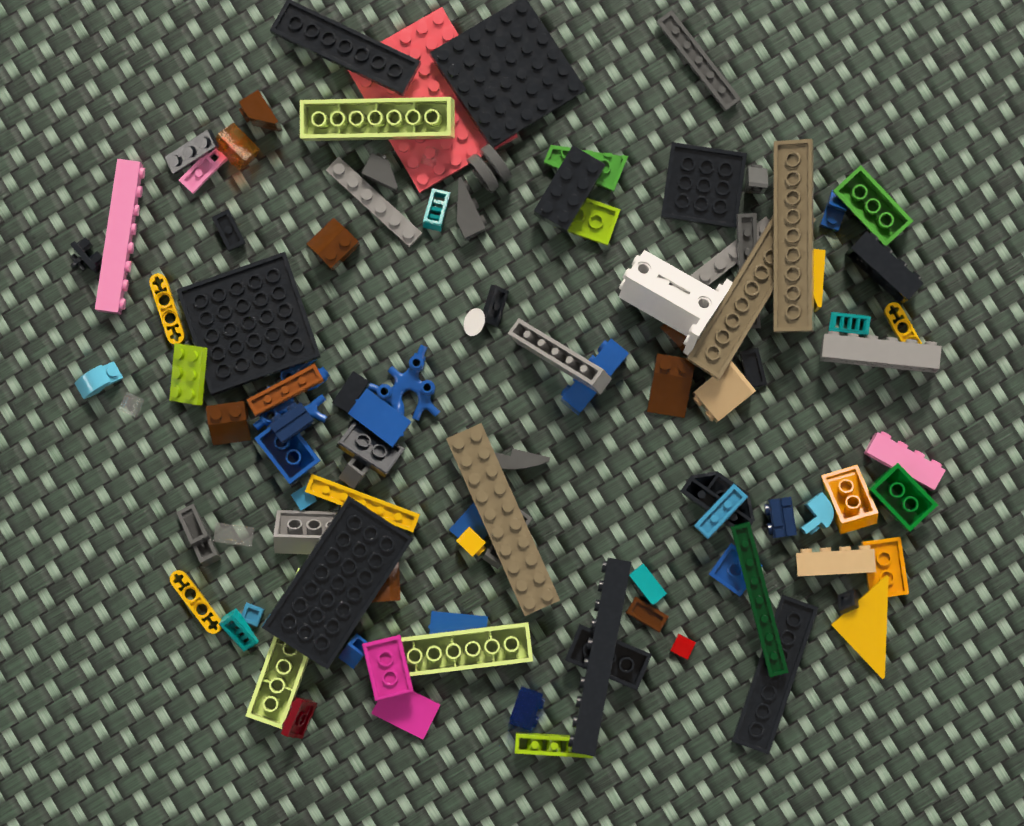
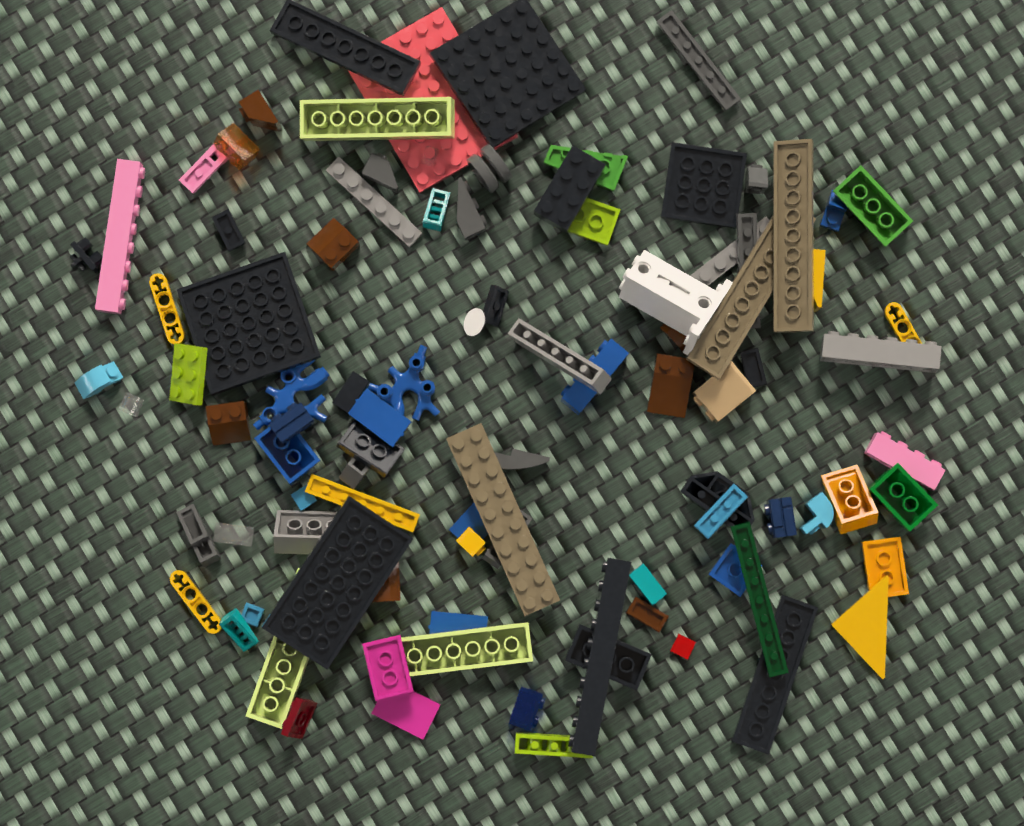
plate [165,129,220,174] -> none
dark orange tile [247,363,324,417] -> none
blue brick [338,633,367,669] -> none
tan brick [796,545,876,576] -> none
teal slope [828,312,871,337] -> none
black tile [837,589,859,614] -> none
black brick [845,231,924,305] -> none

